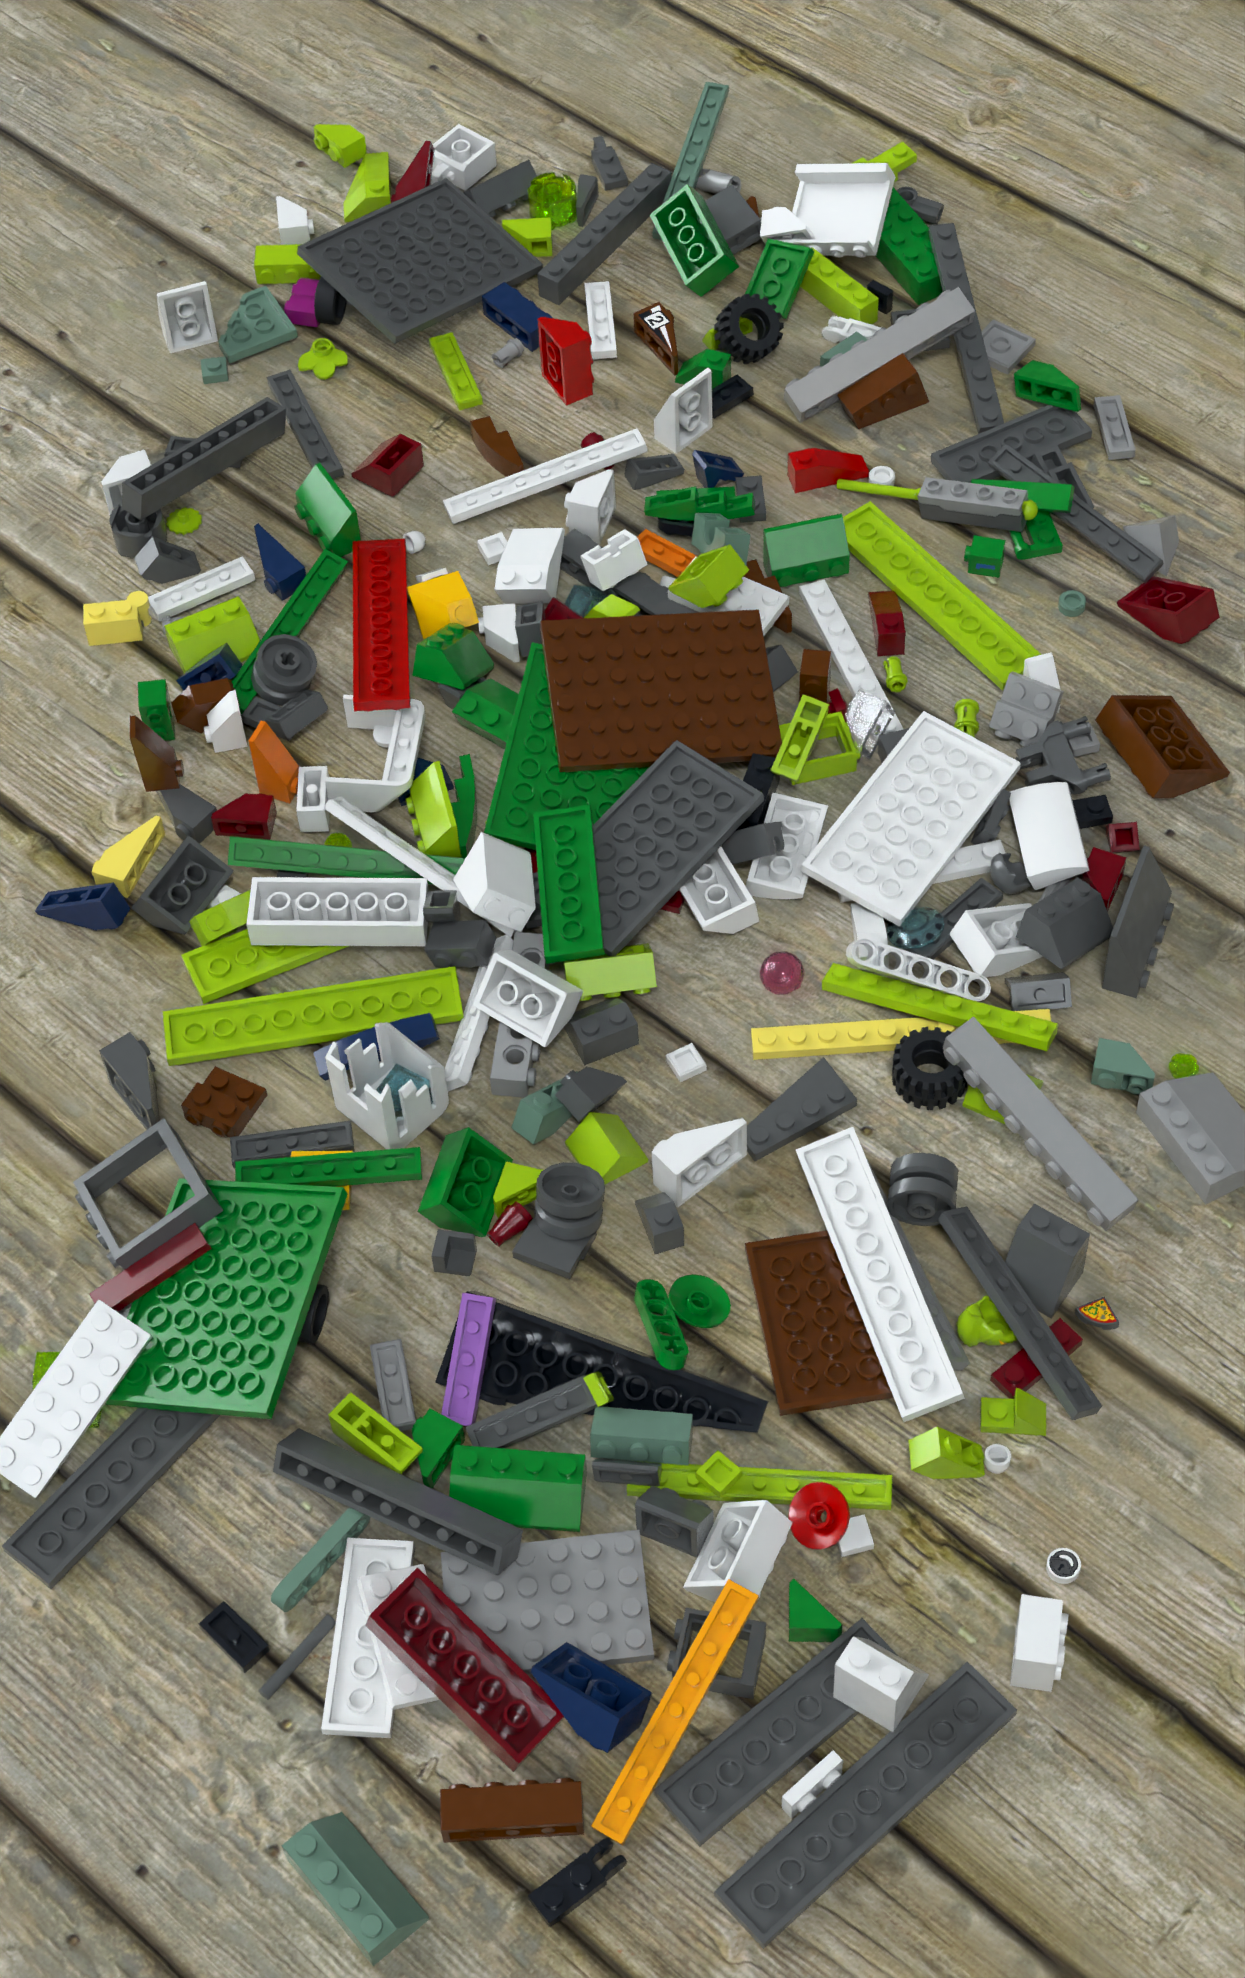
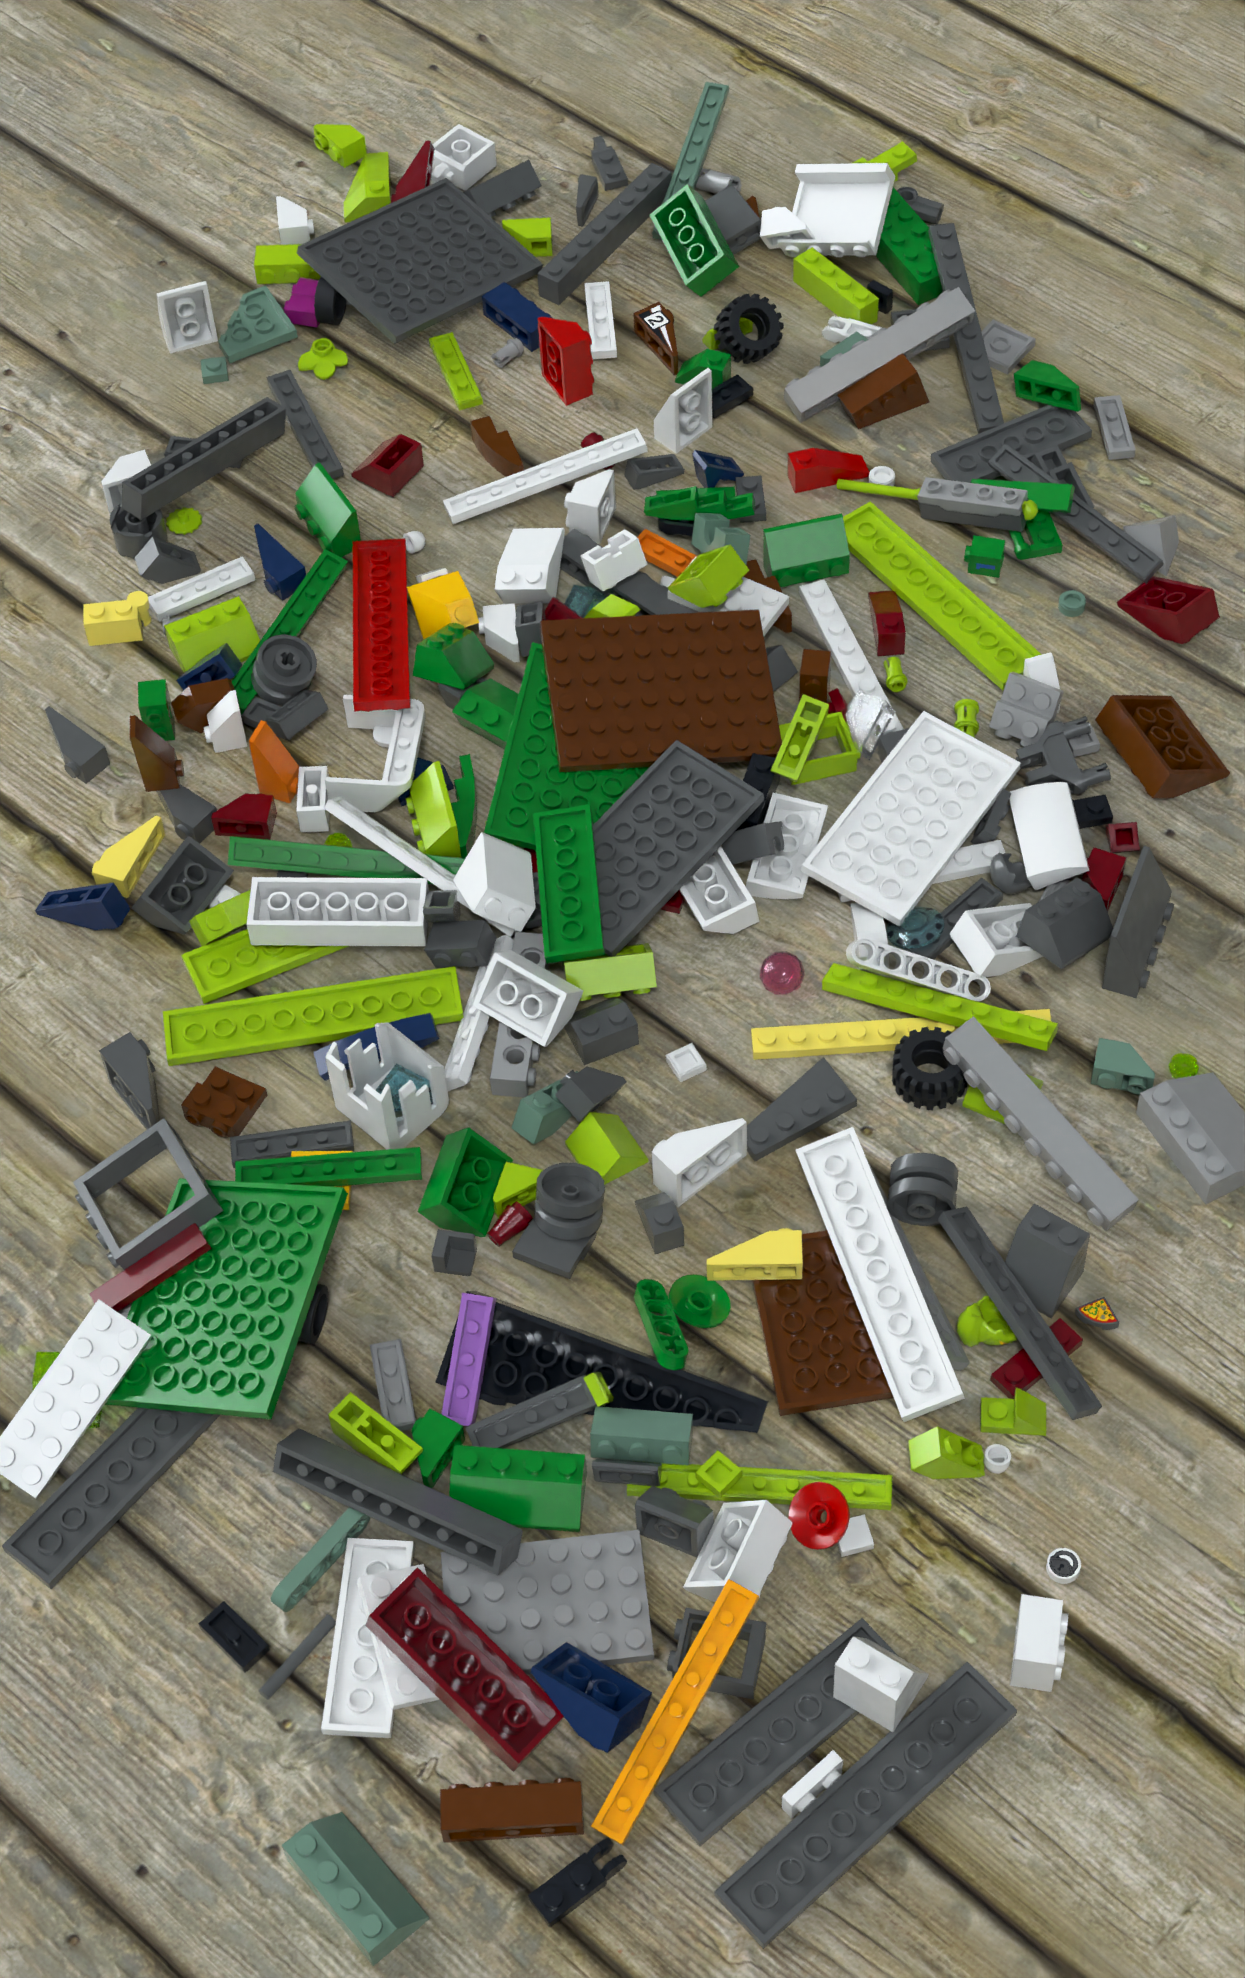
white plate [477,532,507,565] -> none
clear neon green brick [528,172,577,230] -> none
green tile [745,238,814,319] -> none
green slope [789,1579,842,1642] -> none
panel [1005,972,1072,1011] -> none
none -> dark grey slope [45,706,110,784]
none -> light yellow slope [707,1228,803,1281]

